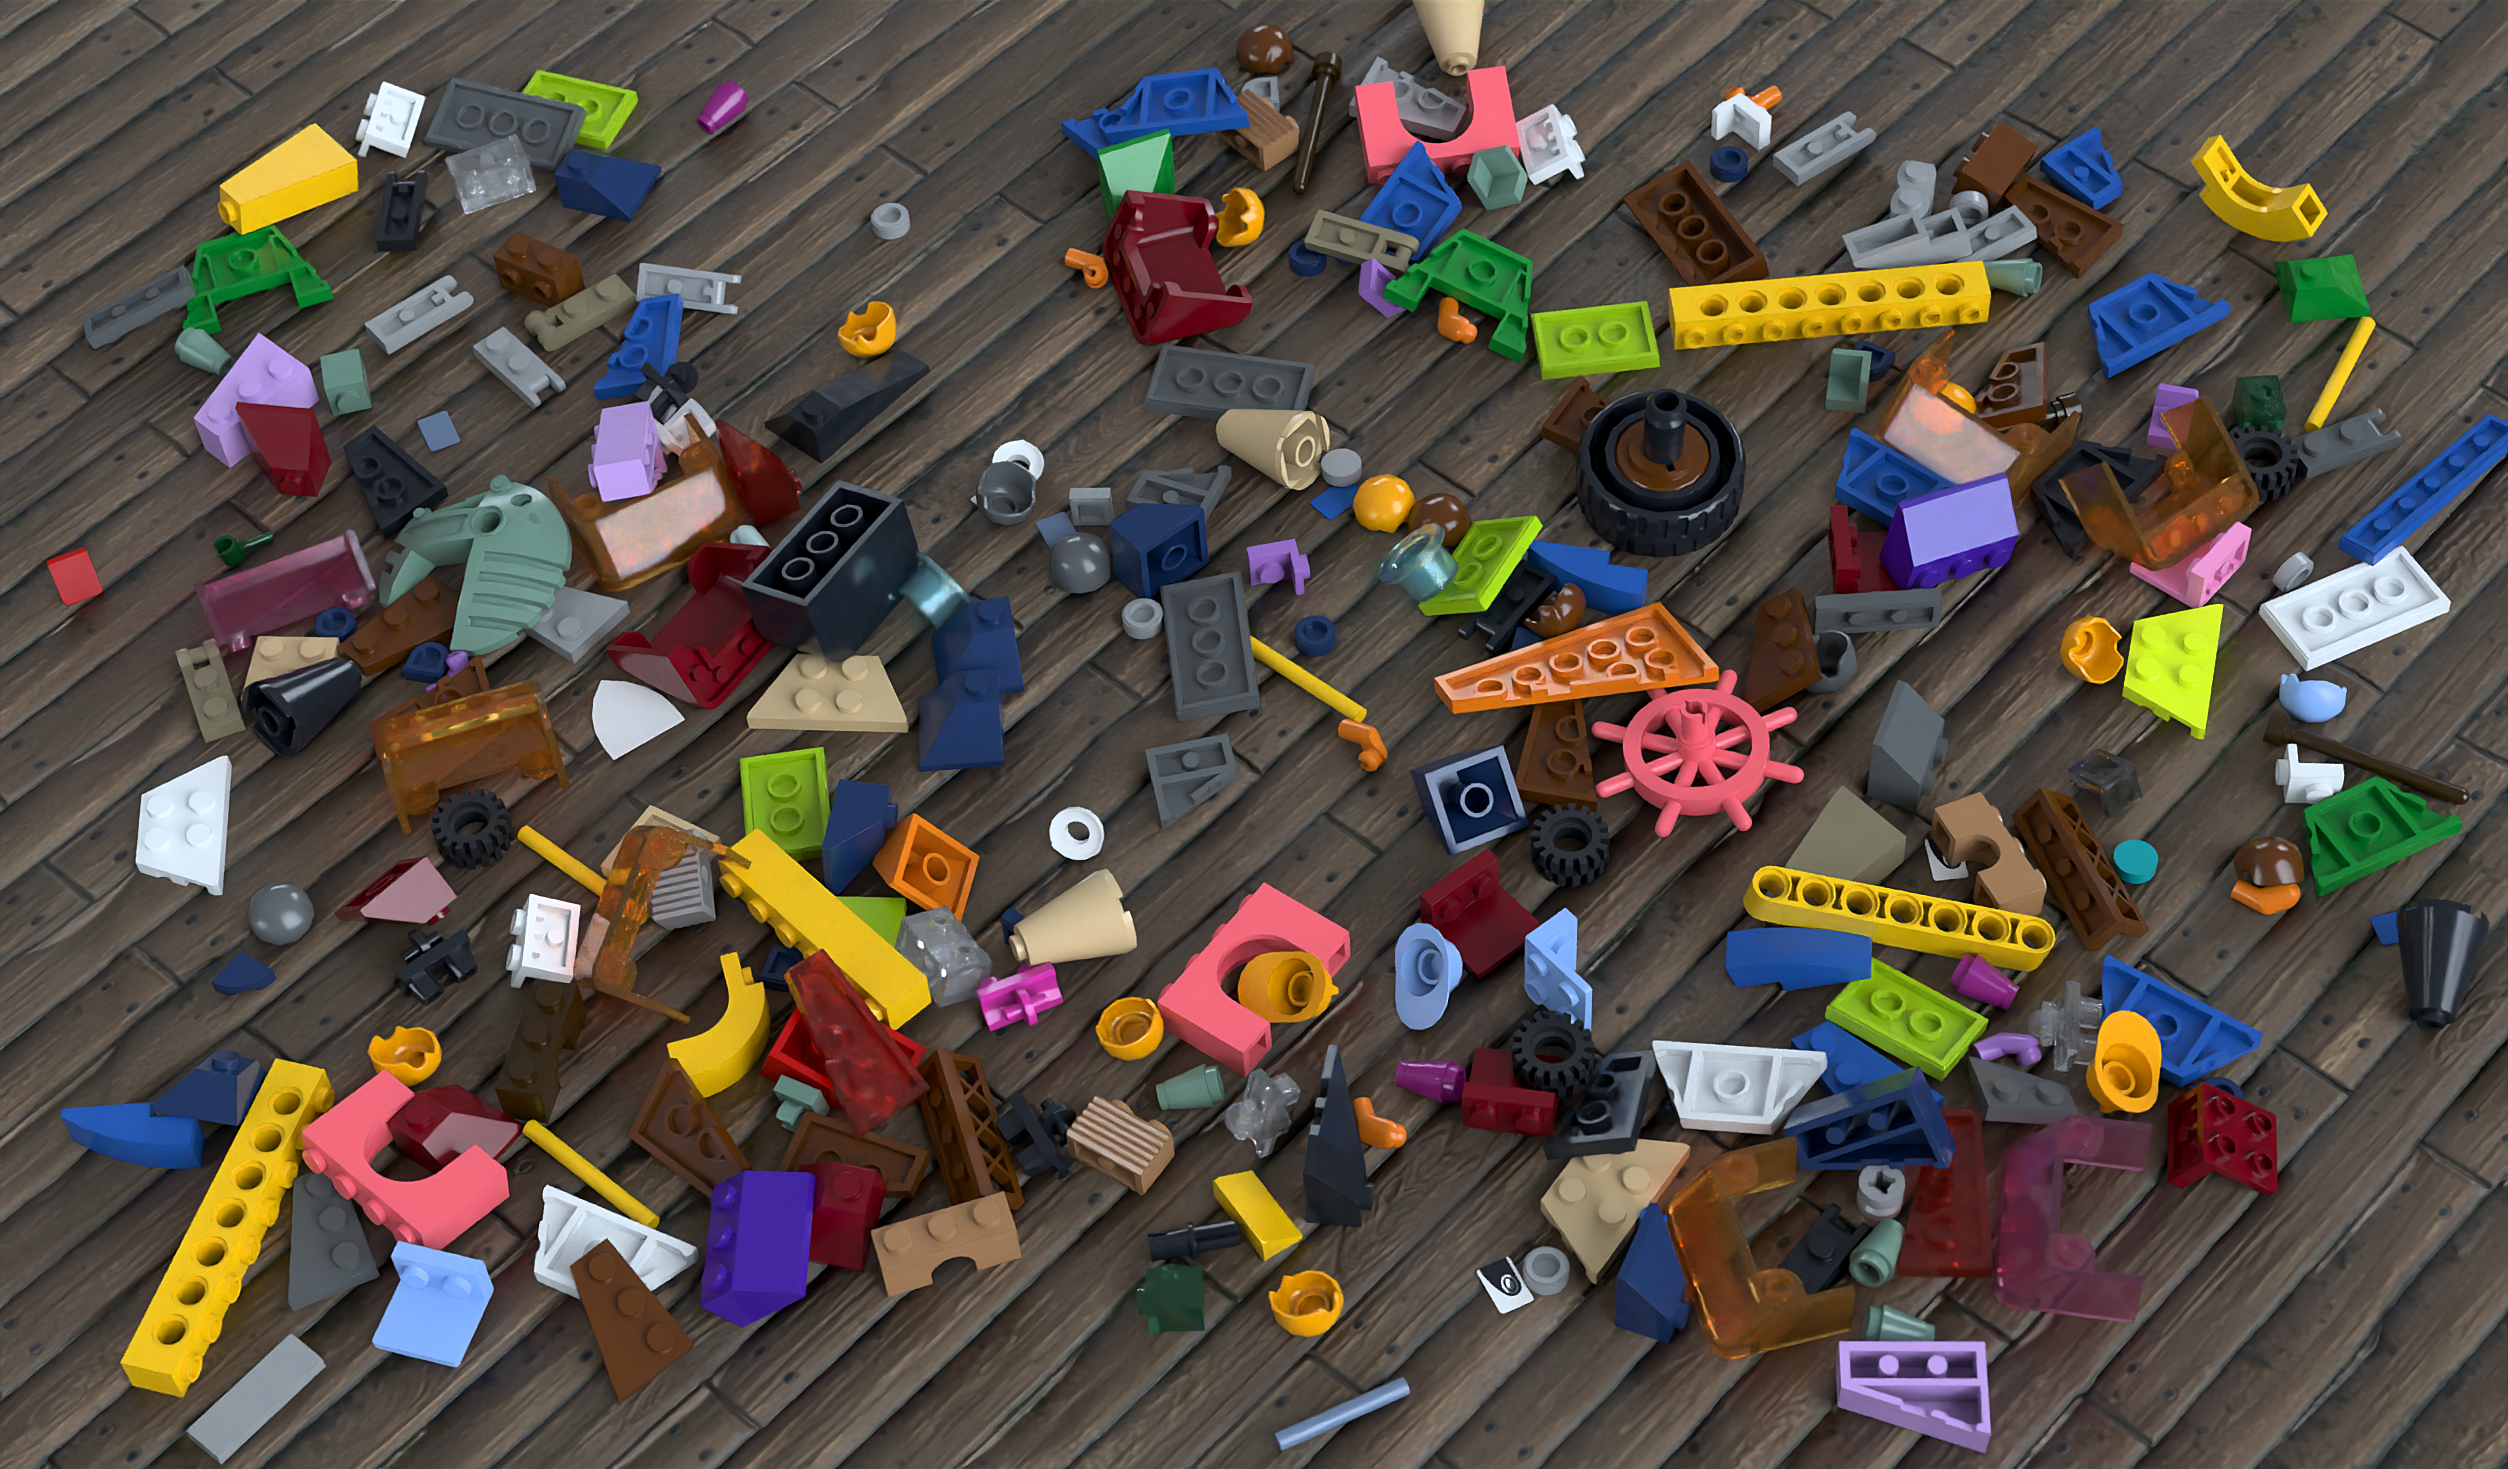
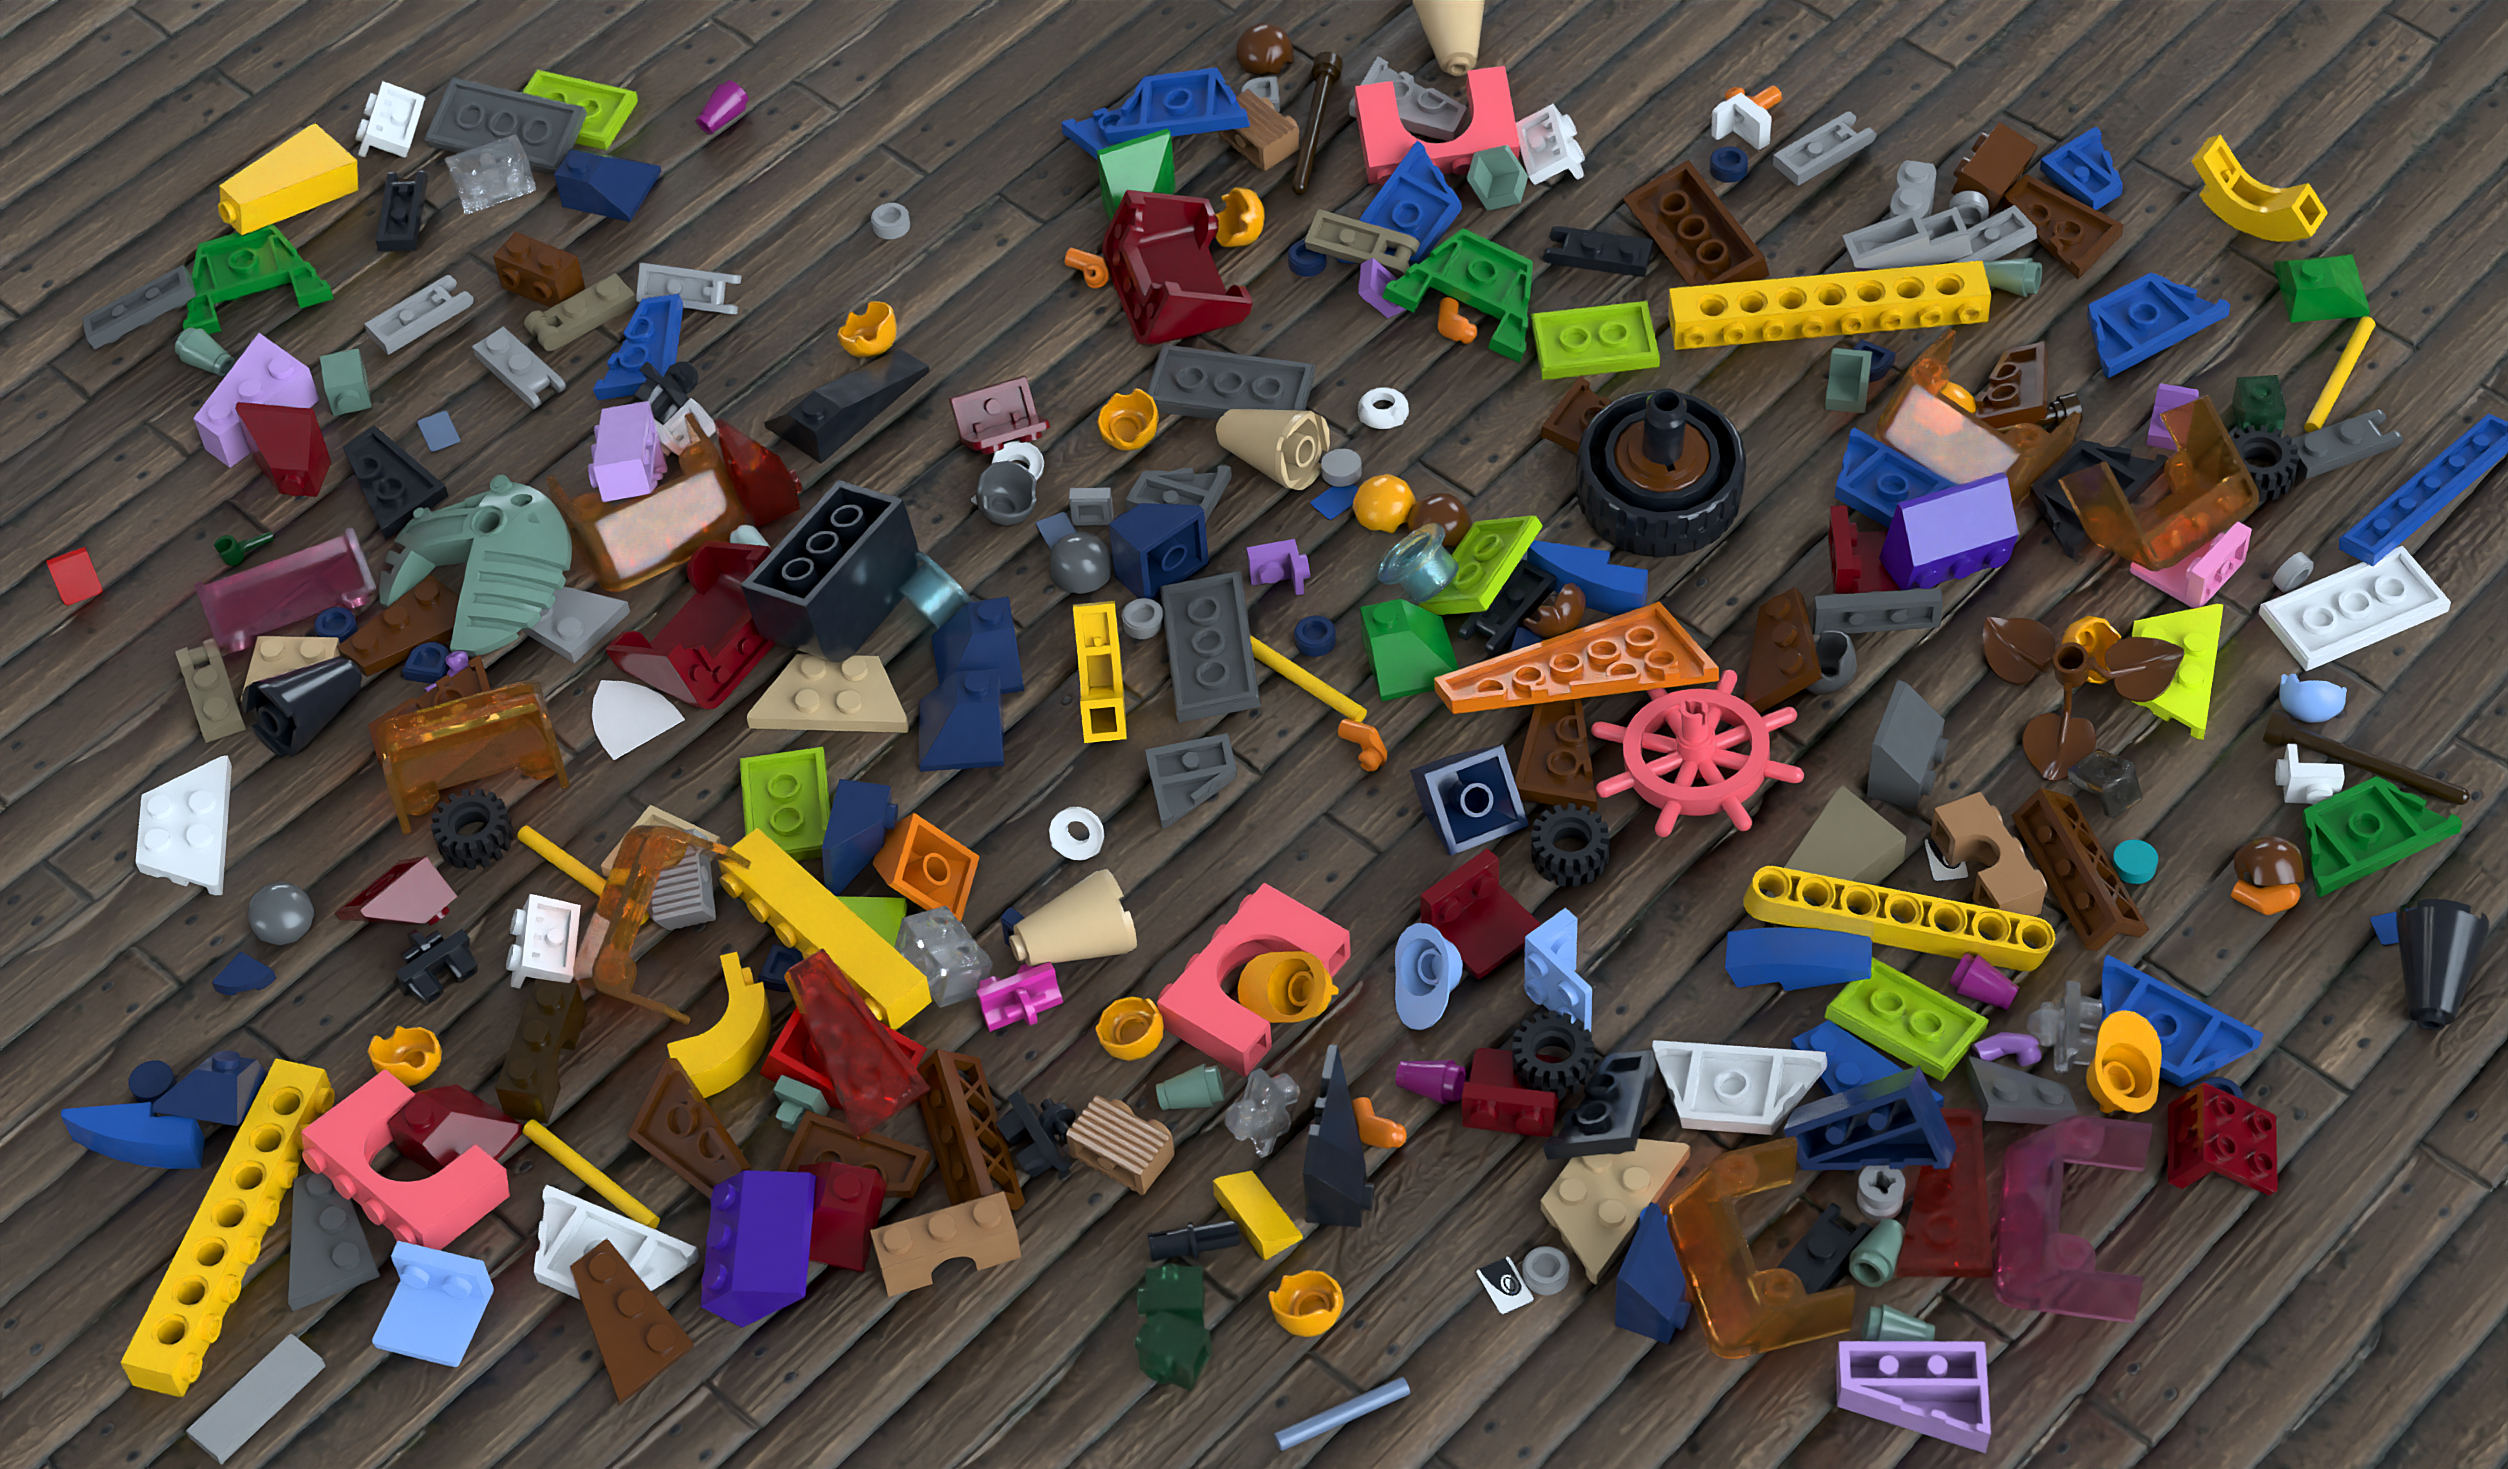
none -> dark blue tile [128,1060,177,1105]
none -> bracket [948,375,1050,454]
none -> yellow arch [1073,601,1127,743]
none -> light orange hair [1097,388,1159,451]
none -> clear green brick [1135,1309,1212,1391]
none -> white piece [1358,387,1409,429]
none -> green slope [1360,599,1459,702]
none -> black hinge [1543,226,1653,278]
none -> reddish brown plant [1983,617,2184,782]

